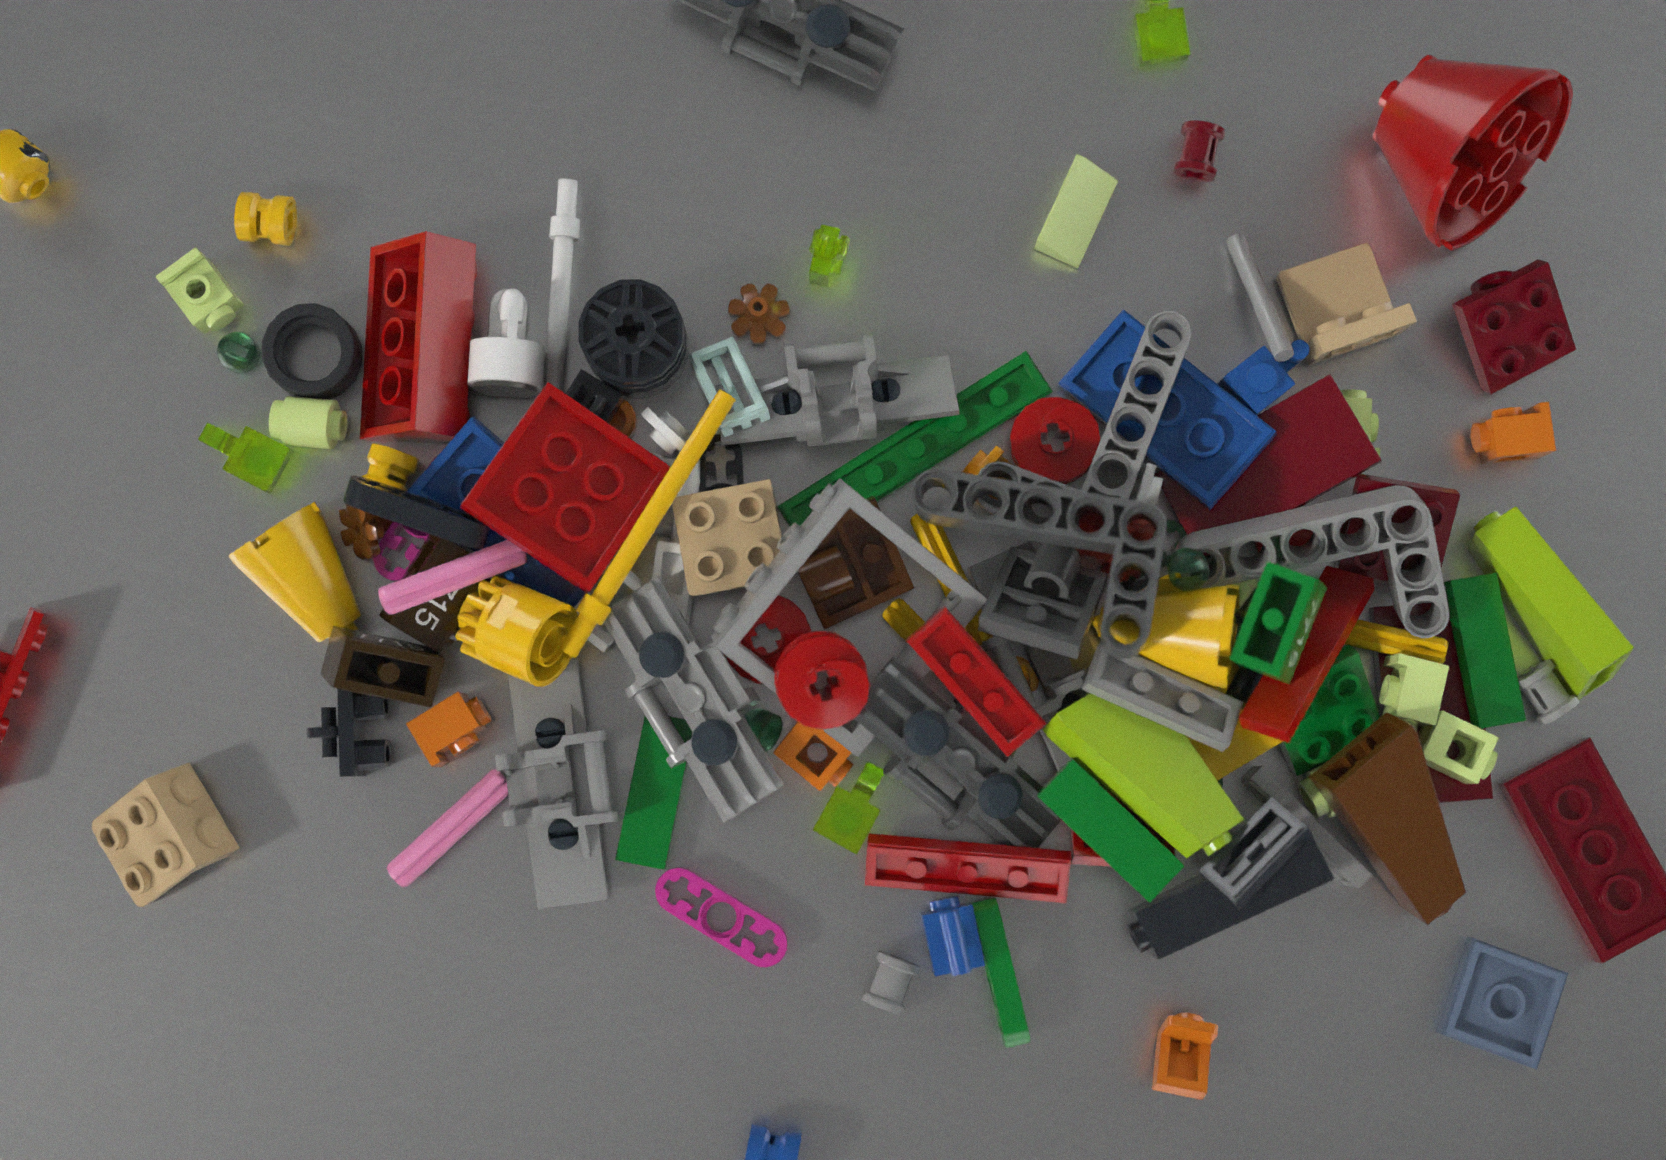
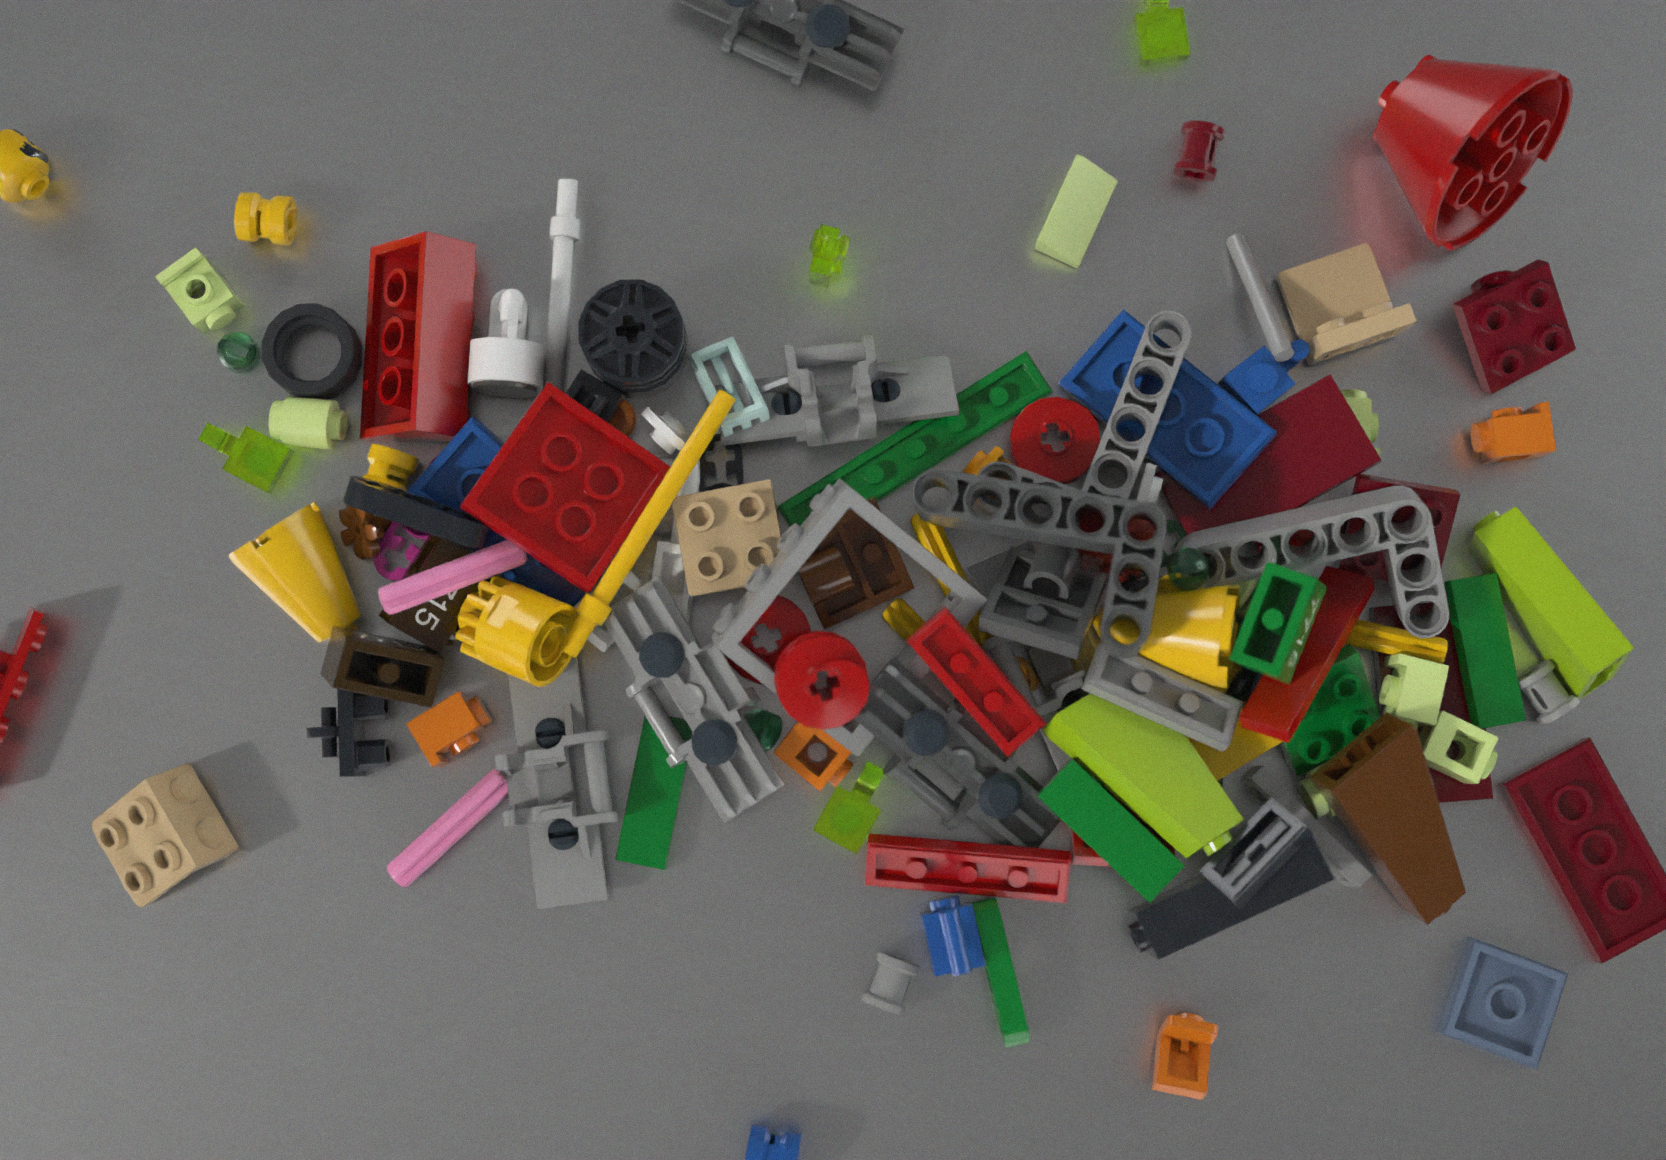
dark pink beam [655,867,788,967] -> none
dark orange plant [728,283,790,345] -> none

